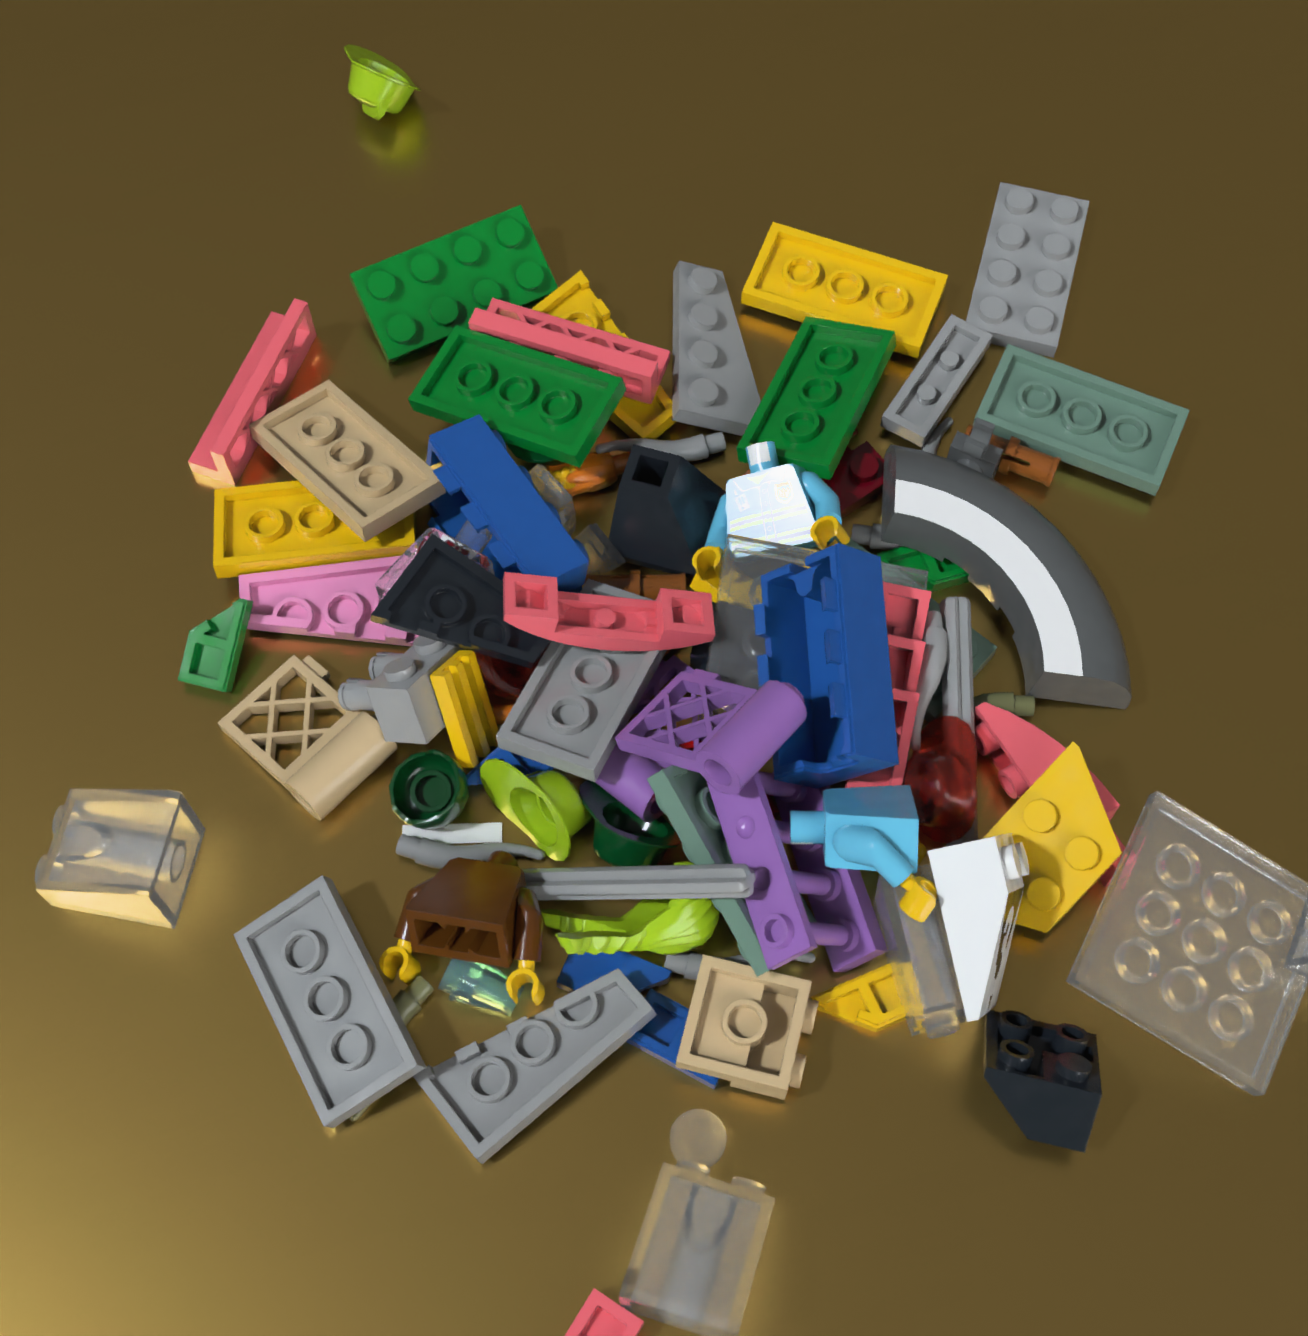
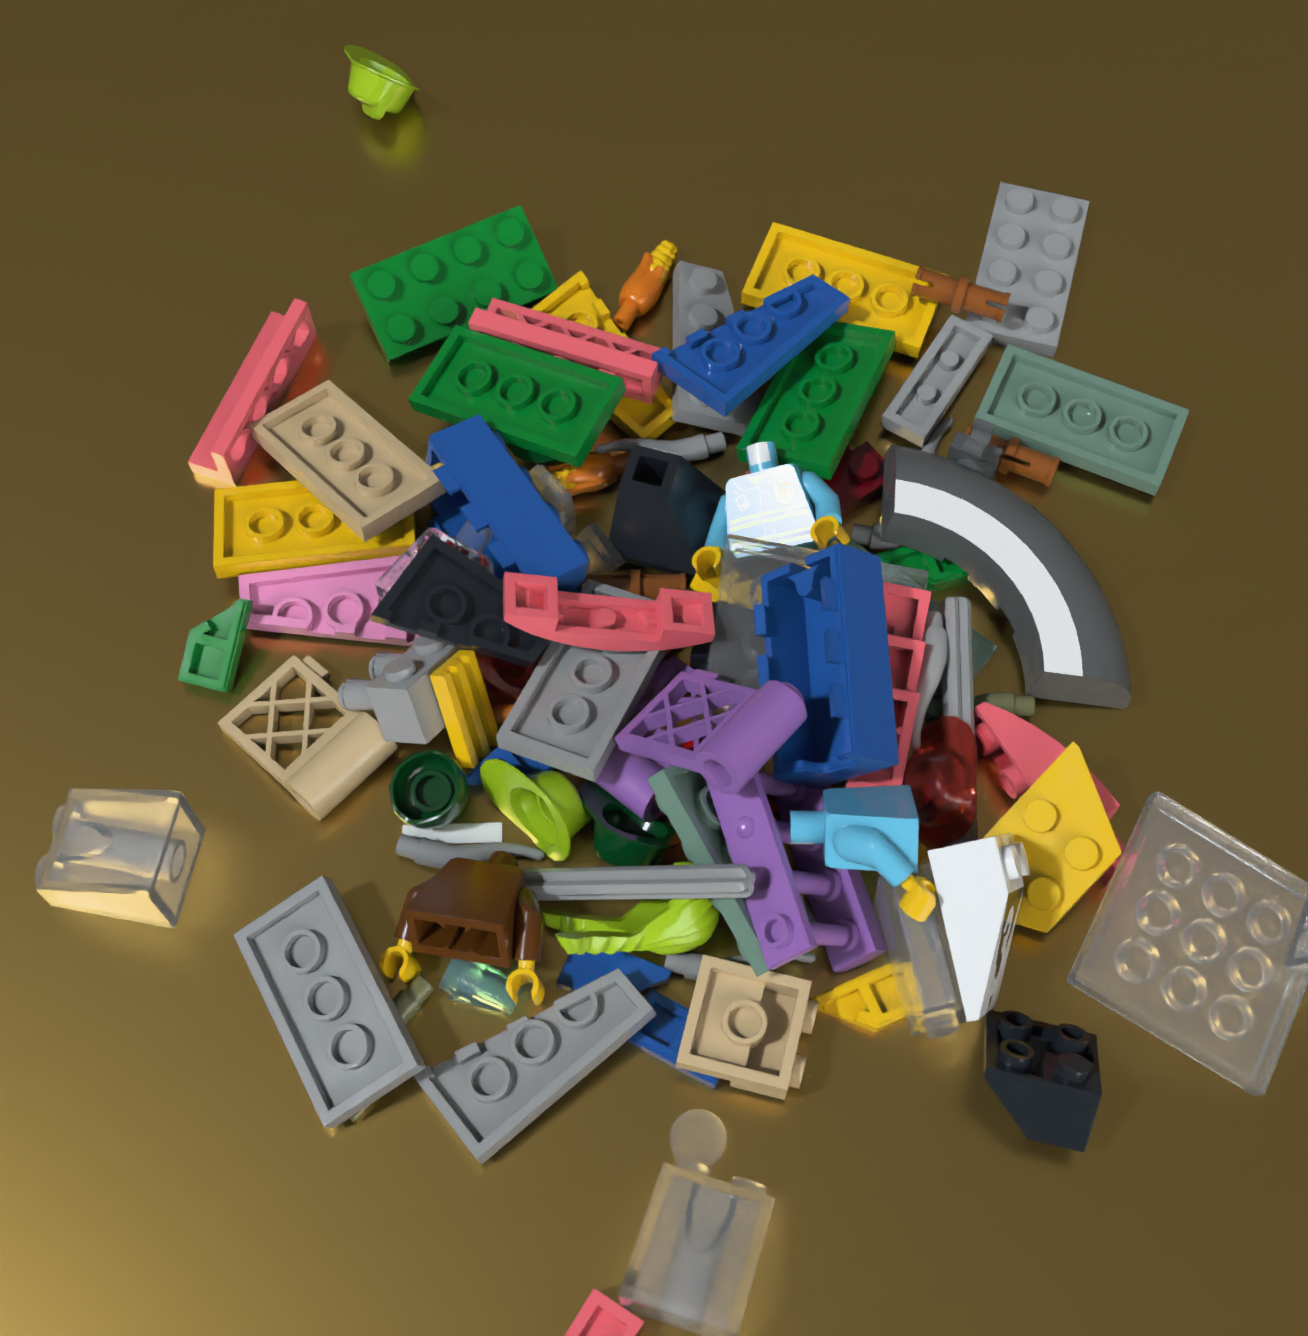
none -> orange piece [613,240,678,331]
none -> blue wing [651,274,850,417]
none -> dark orange pin [910,266,1011,323]

